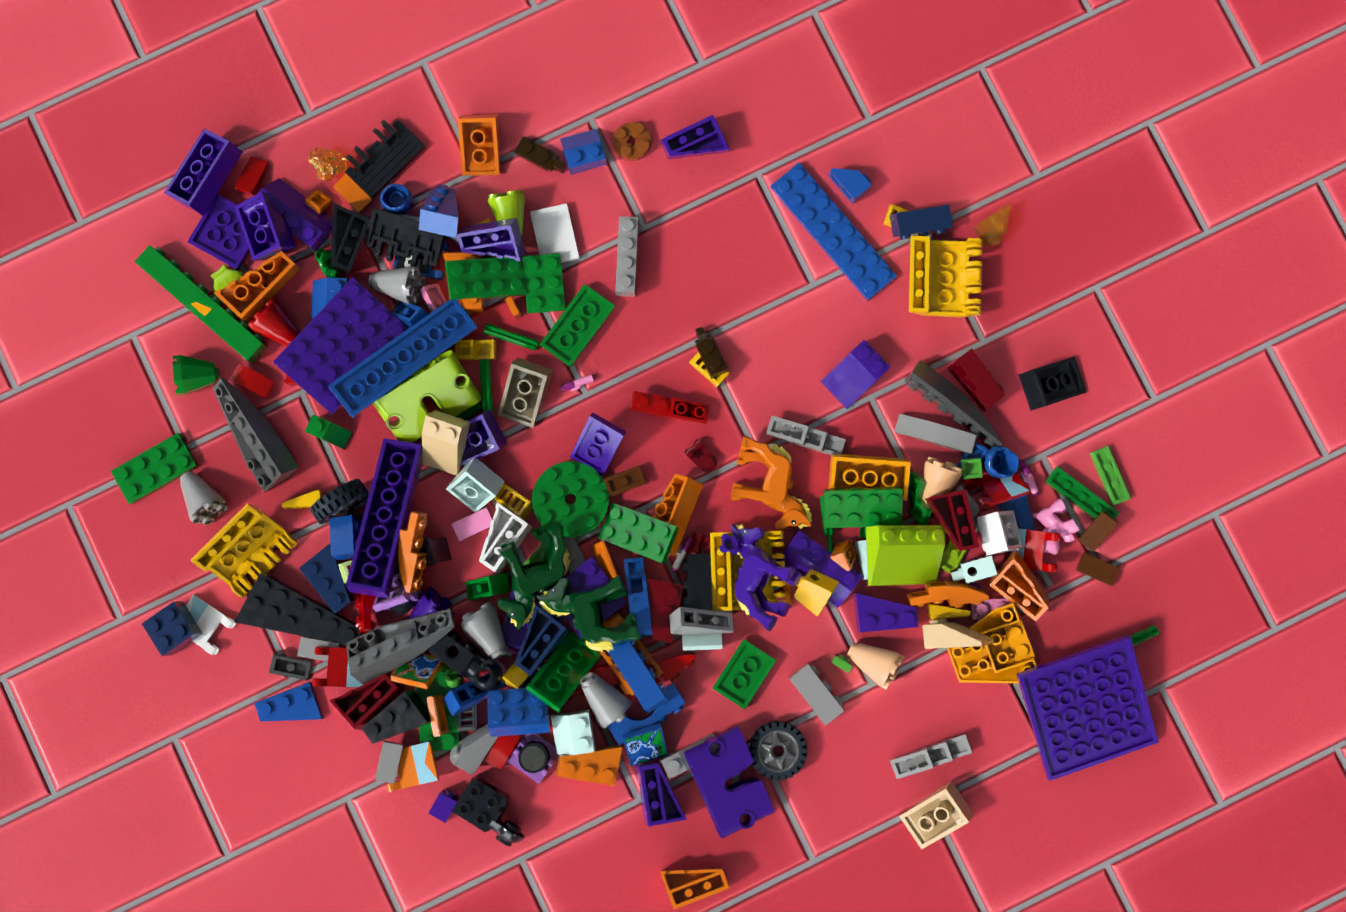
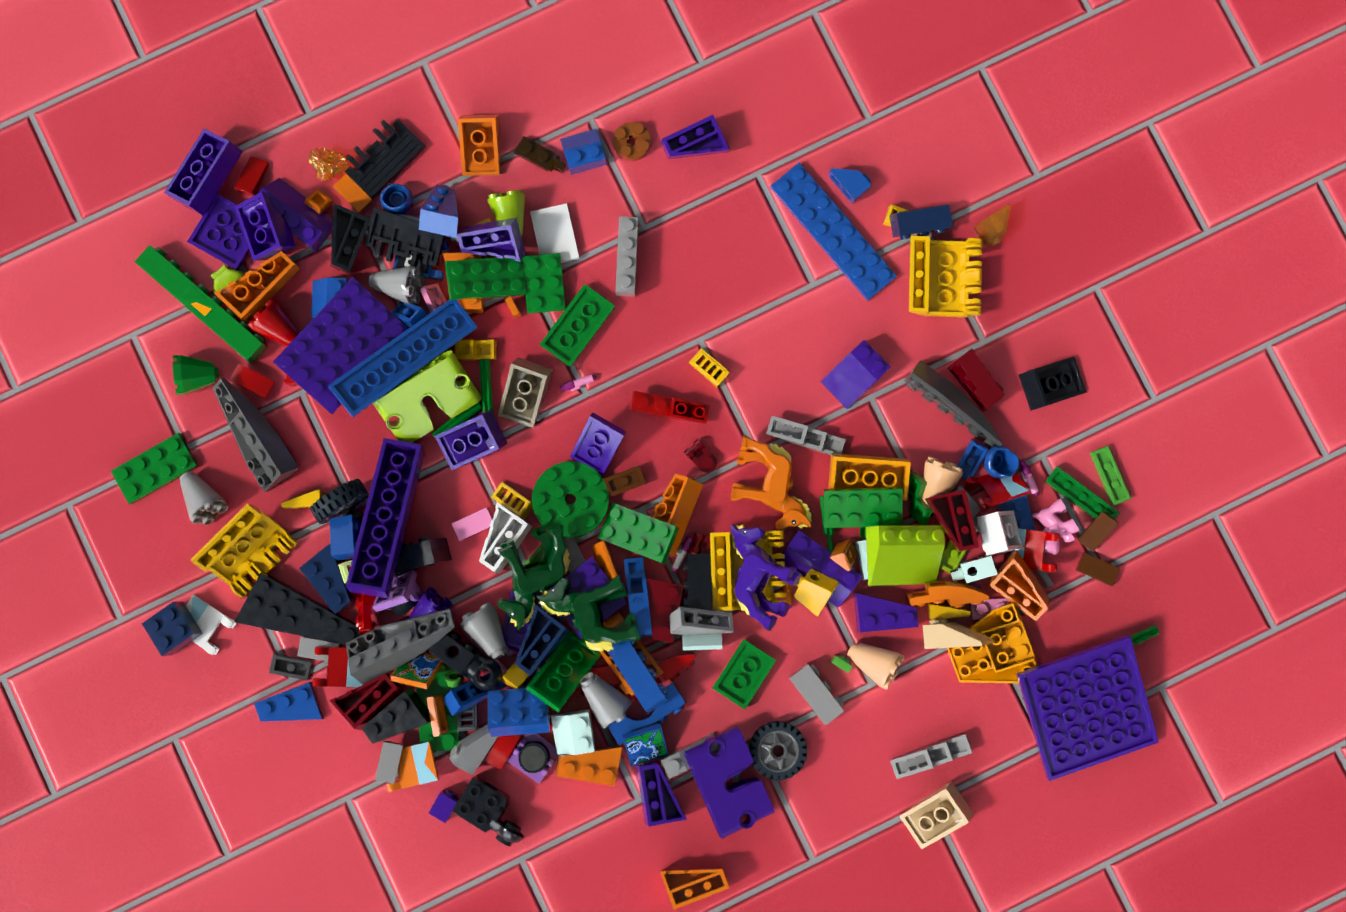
green slope [305,414,352,450] -> none
green piece [315,249,340,278] -> none
orange slope [398,512,427,593] -> none
tan slope [422,410,470,476] -> none
light aqua slope [446,457,505,512] -> none
green slope [465,573,510,601] -> none
green axle [484,323,539,351] -> none
dark brown hinge [695,327,729,379] -> none
dark purple plate [720,534,740,554] -> none
light grey slope [894,414,977,454] -> none
bright green plate [961,457,982,479] -> none

